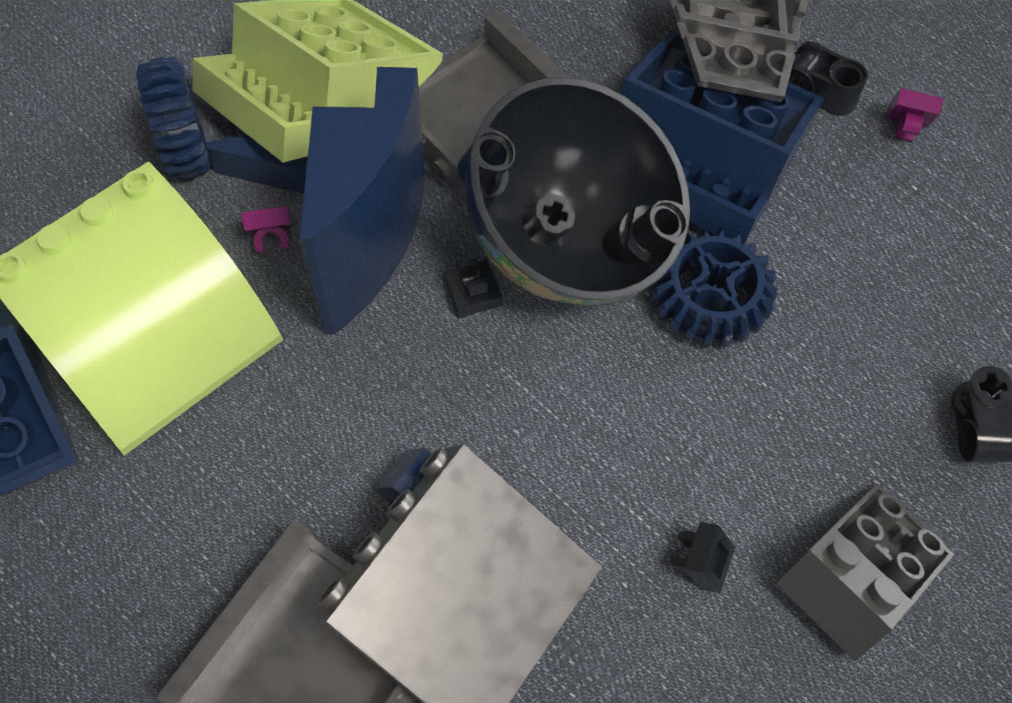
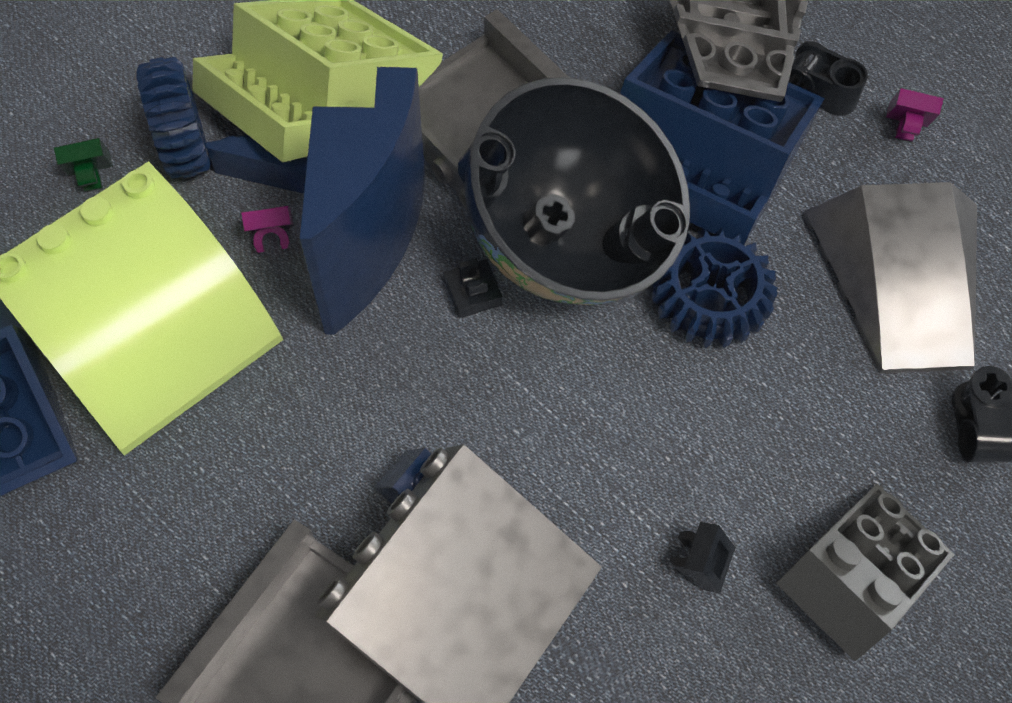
none -> dark green tile [54,138,113,192]
none -> flat silver wedge [803,182,977,373]

